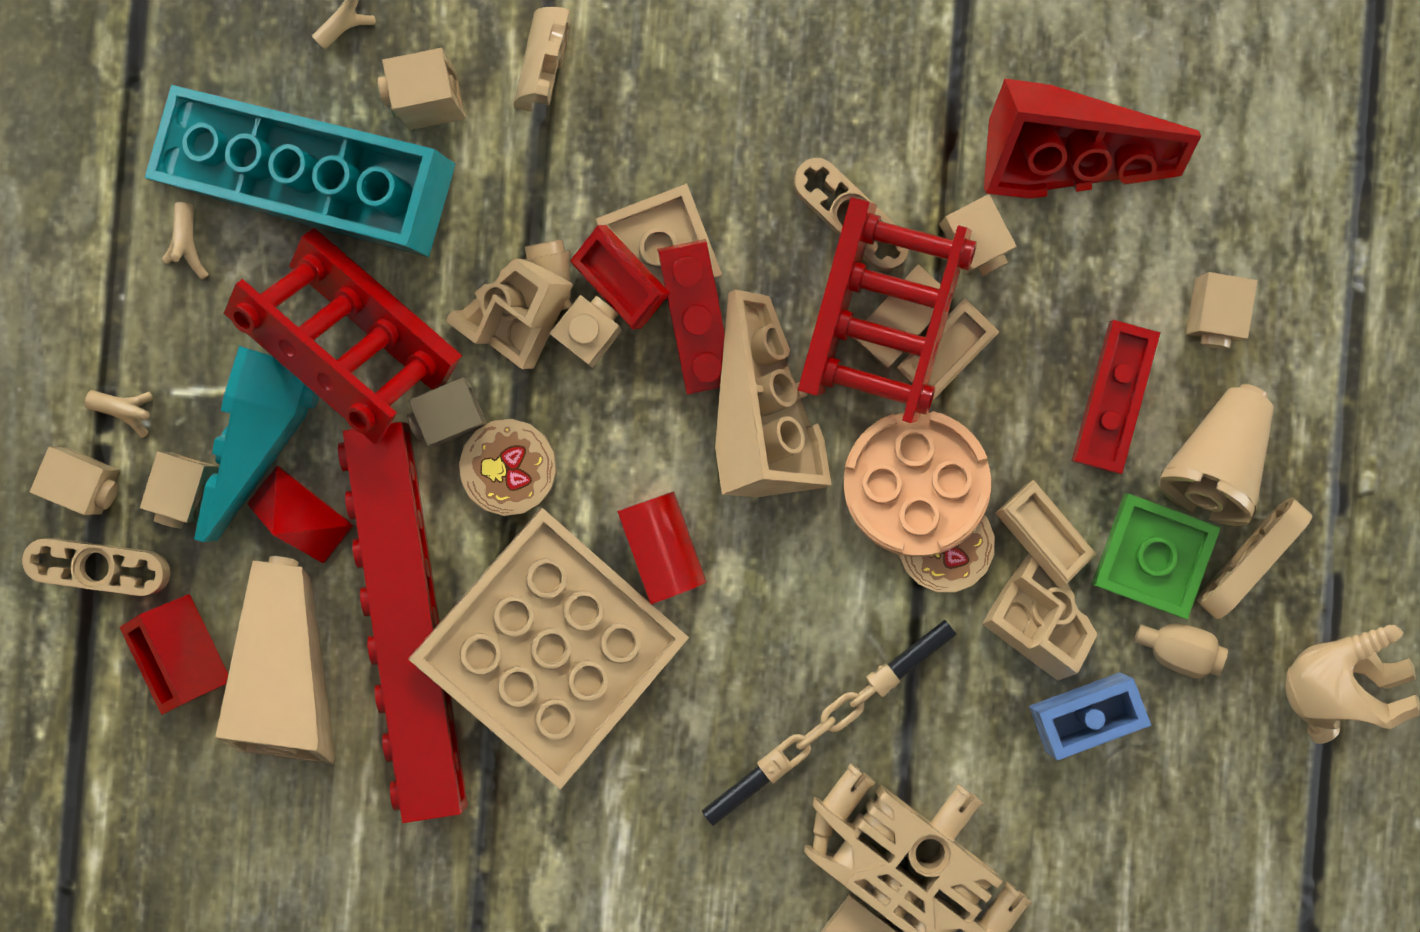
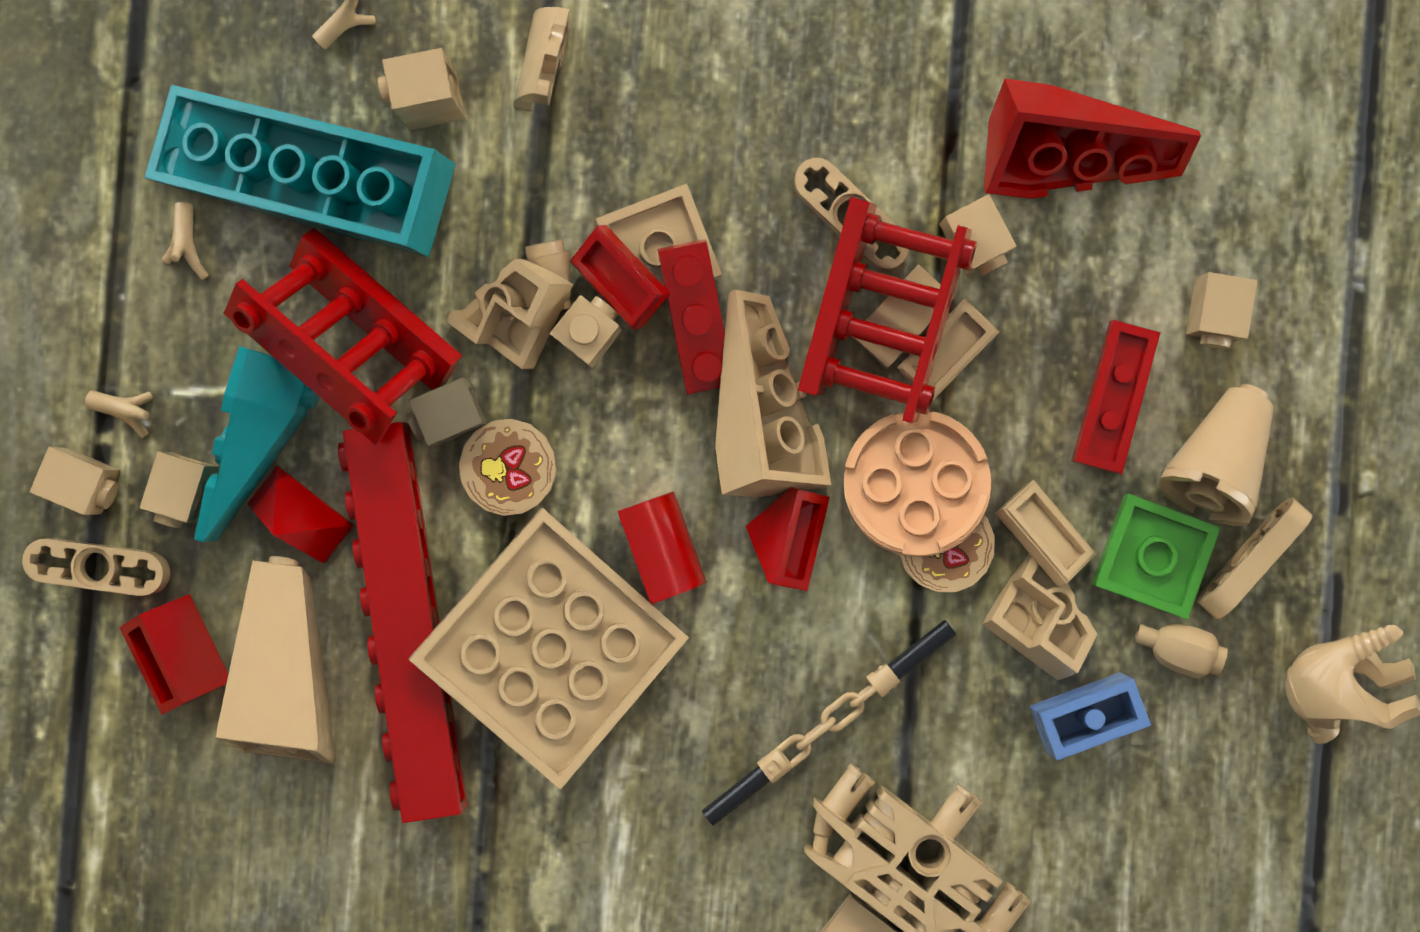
none -> red slope [745,487,830,591]

